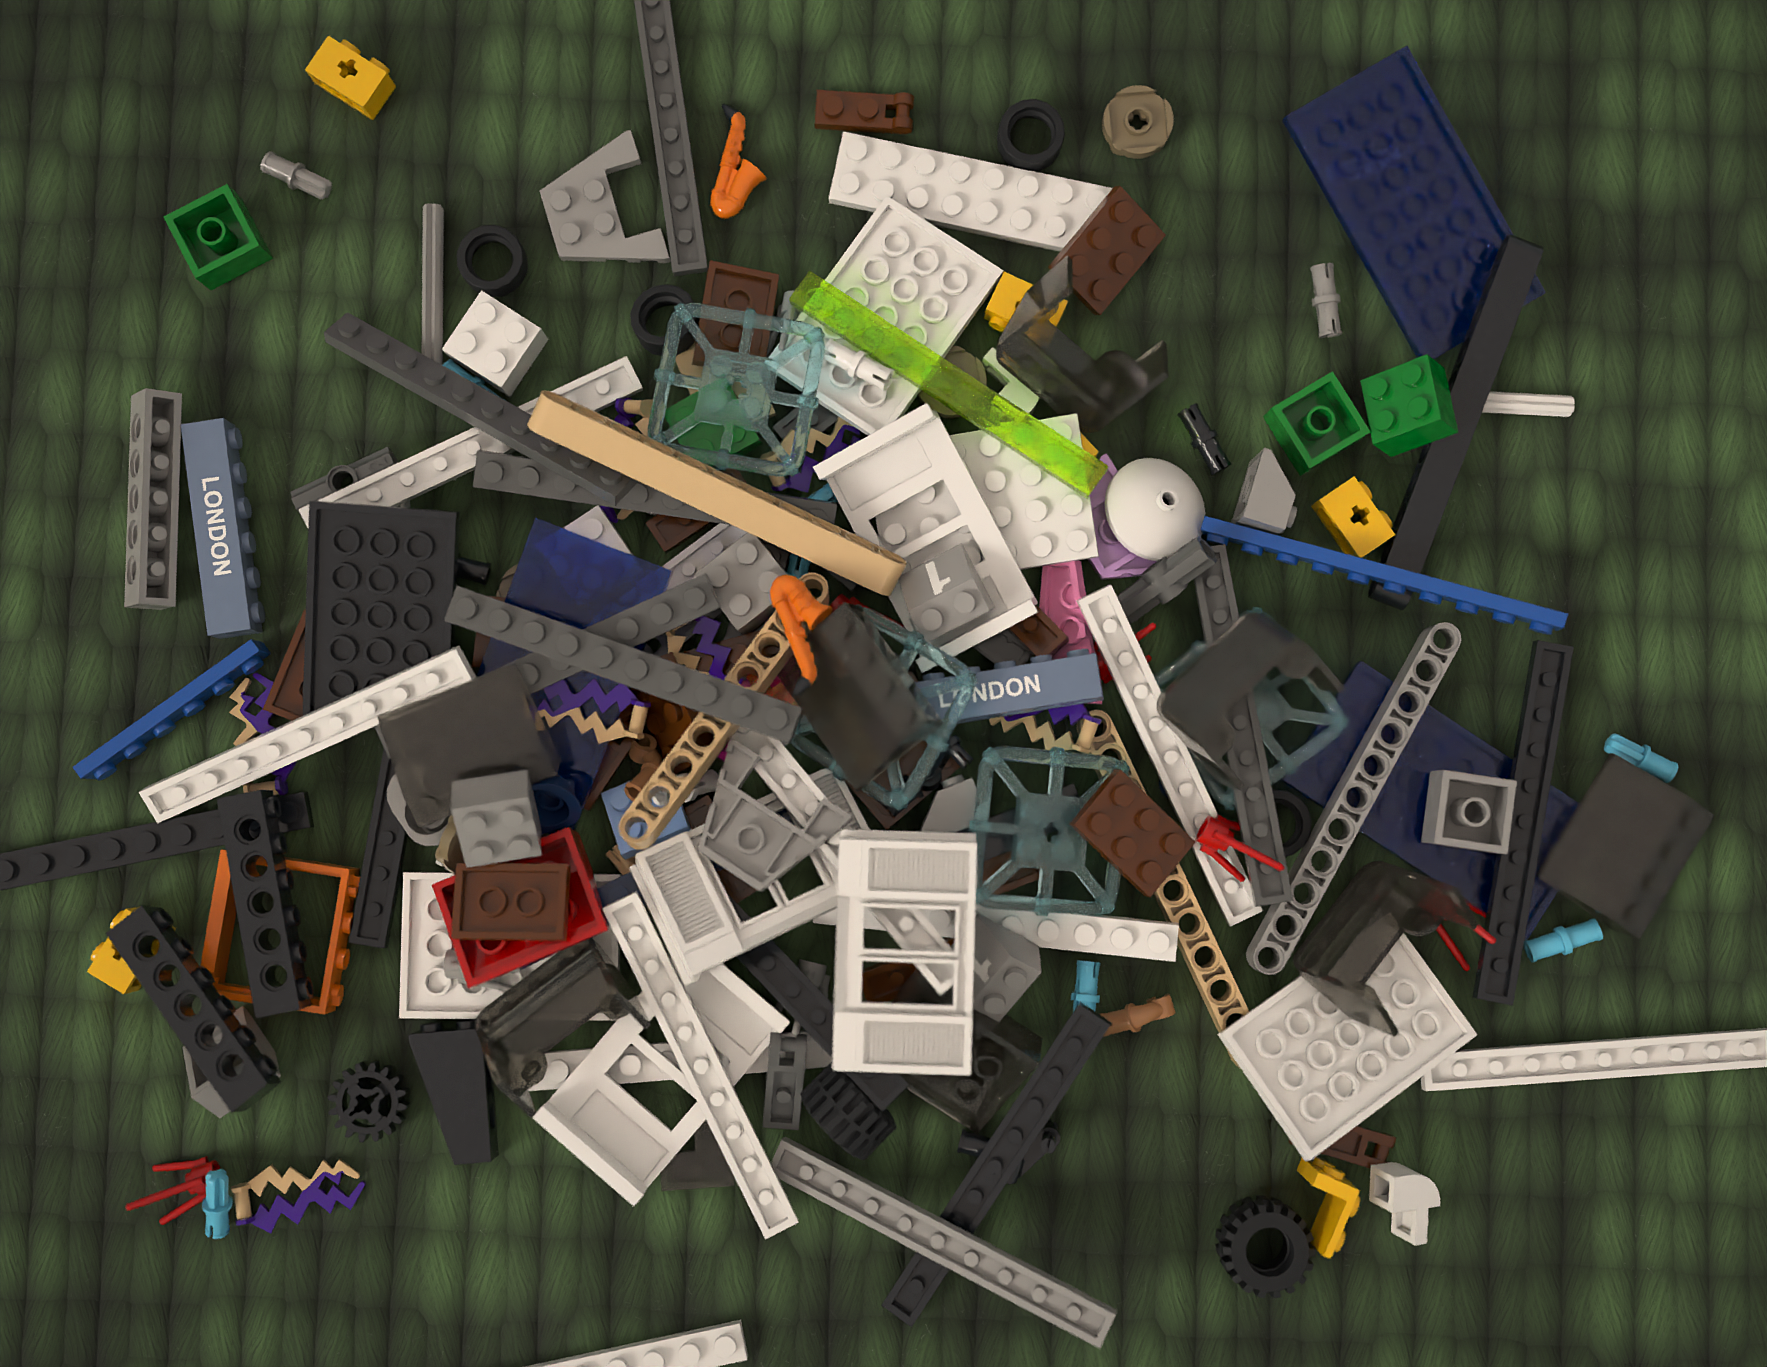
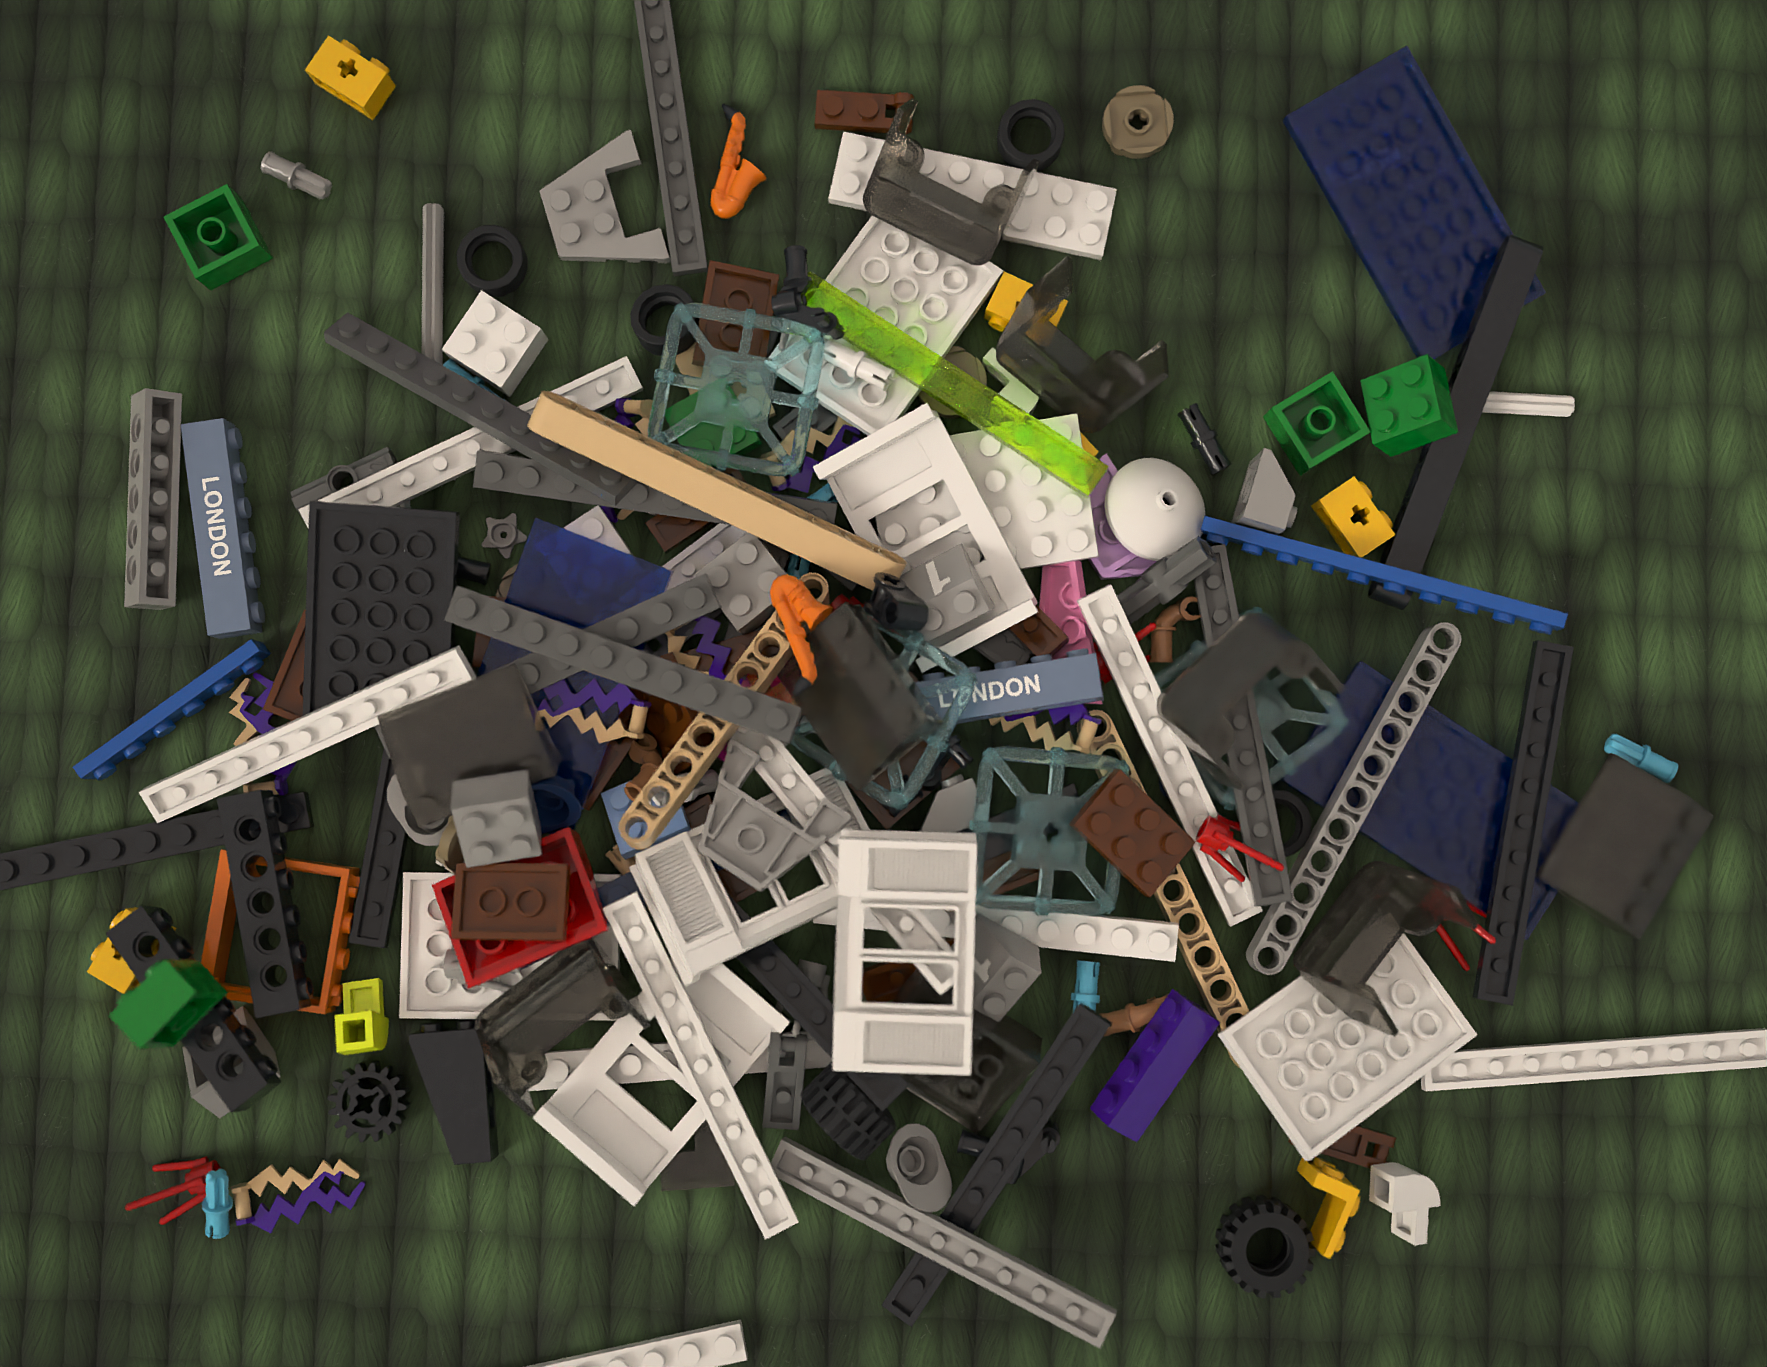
reddish brown plate [1048,186,1166,315] -> none
light grey pin [1310,263,1342,338] -> none
light grey brick [1421,770,1517,854] -> none
medium azure pin [1523,918,1603,963] -> none
none -> green brick [109,959,228,1049]
none -> neon yellow brick [335,978,389,1055]
none -> light grey plate [482,513,527,558]
none -> black pin [771,245,845,340]
none -> clear smoke windscreen [863,98,1040,266]
none -> black piece [863,572,928,631]
none -> light grey piece [886,1123,952,1213]
none -> dark purple brick [1090,989,1220,1142]
none -> medium nougat piece [1150,596,1200,663]

